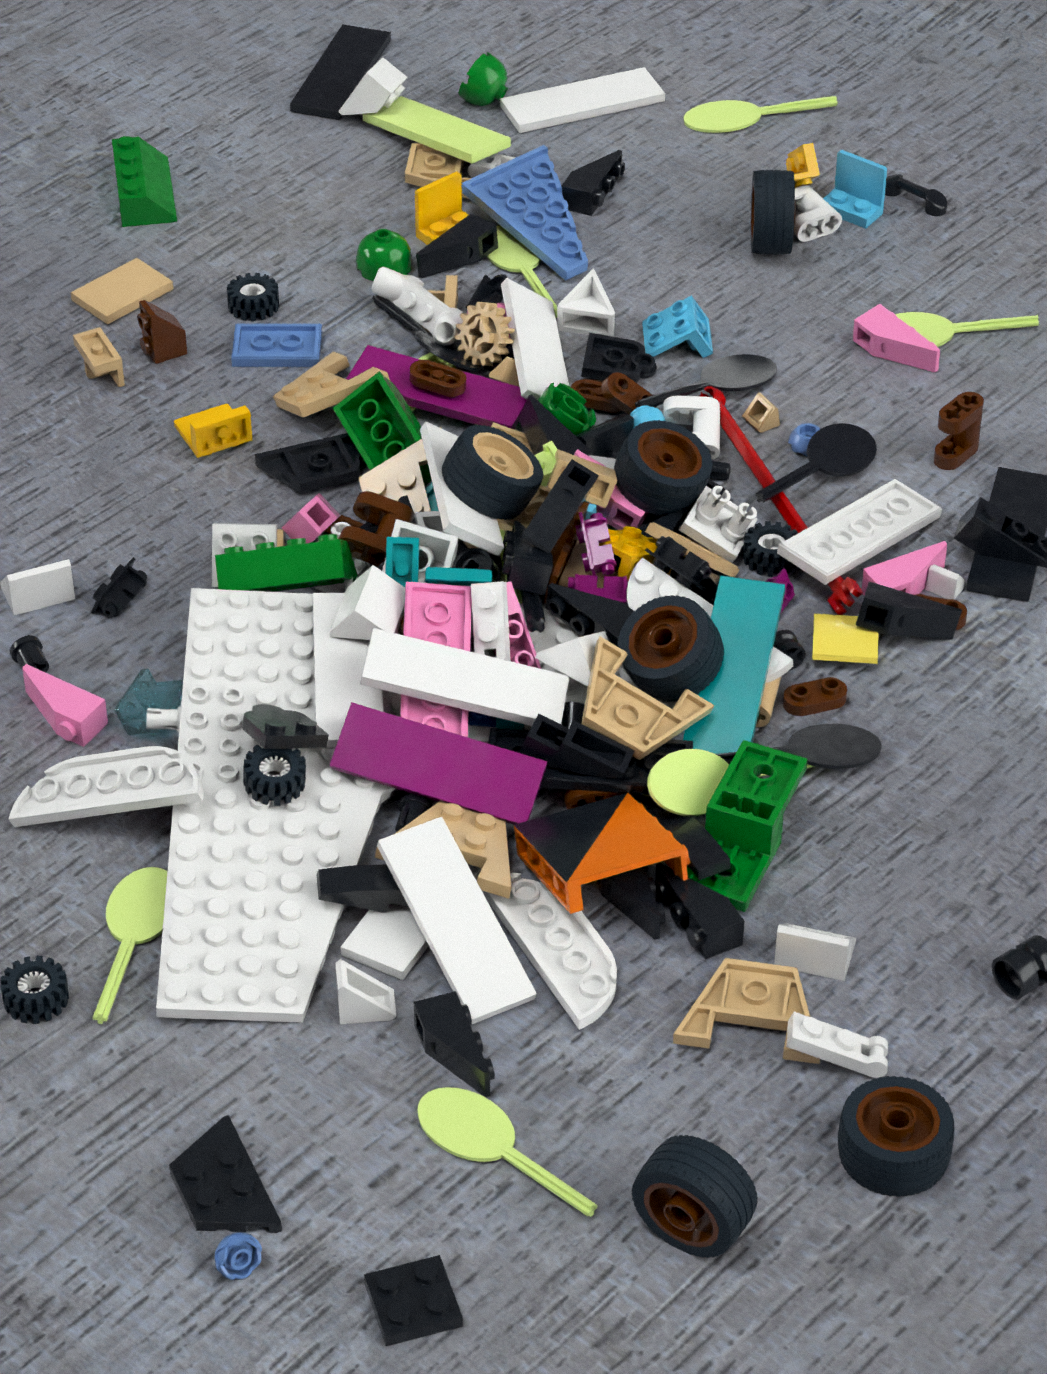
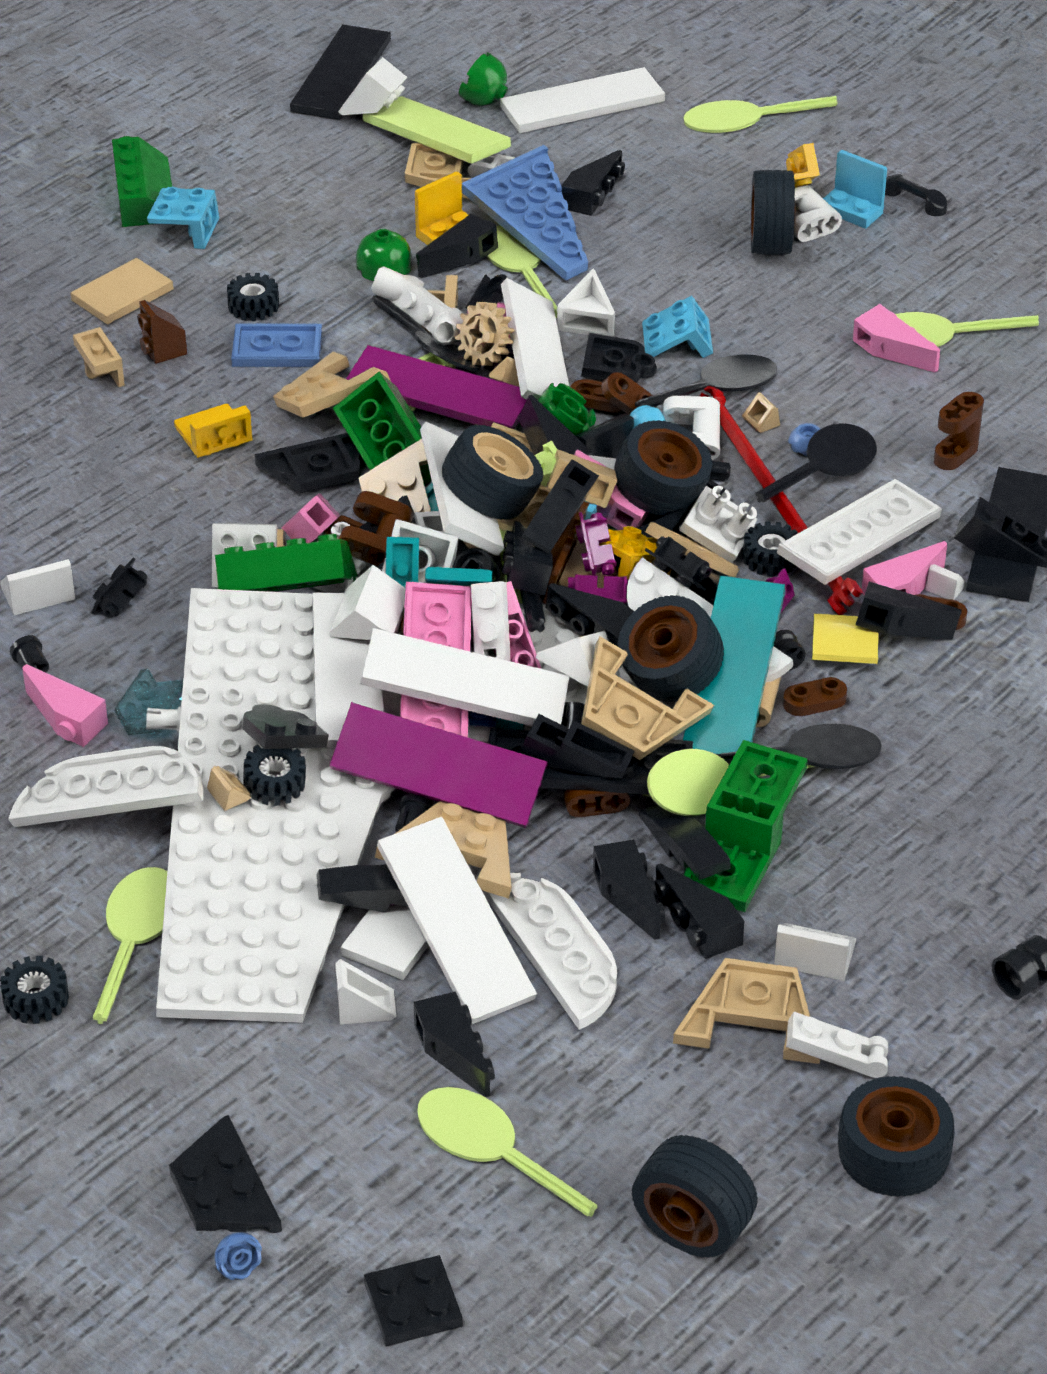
reddish brown plate [409,360,467,397] -> none
orange panel [514,792,690,914] -> none
none -> medium azure bracket [147,187,220,249]
none -> tan slope [207,766,251,811]

